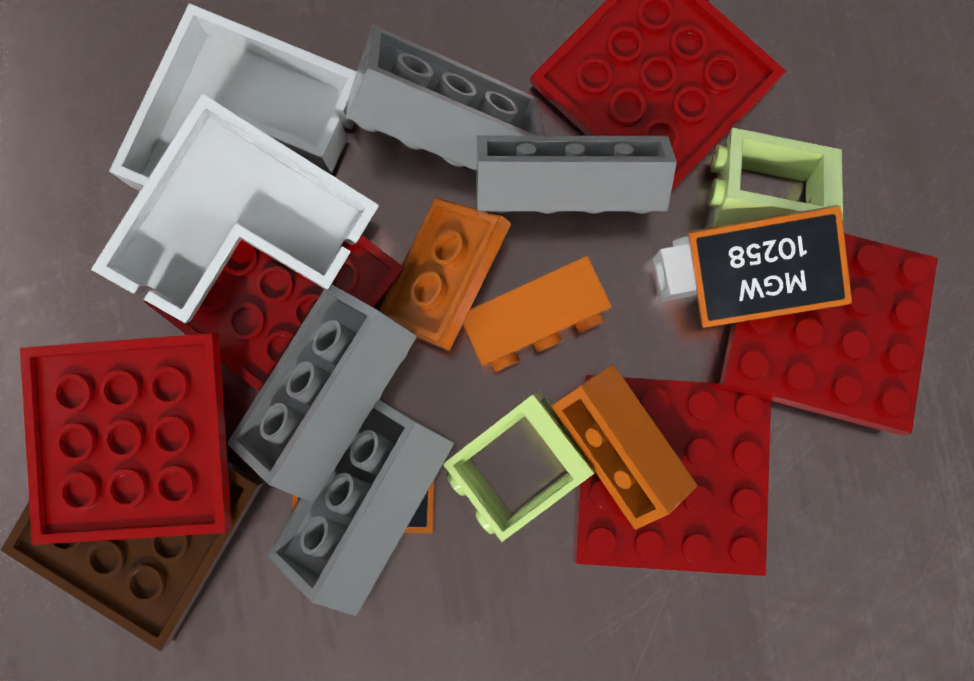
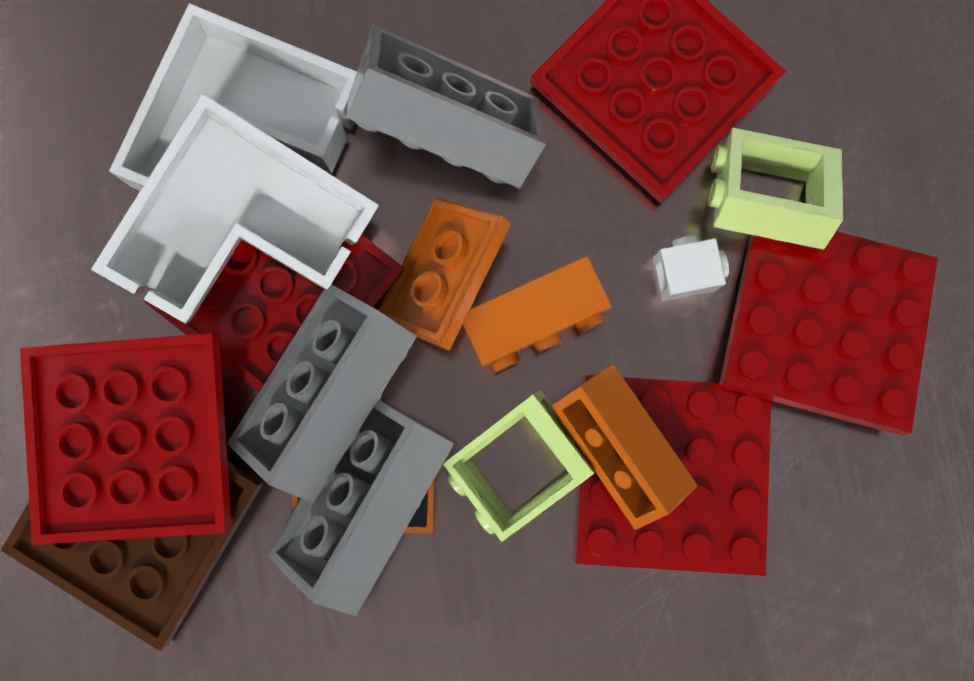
light grey brick [476,136,677,214] -> none
black tile [687,205,852,328] -> none

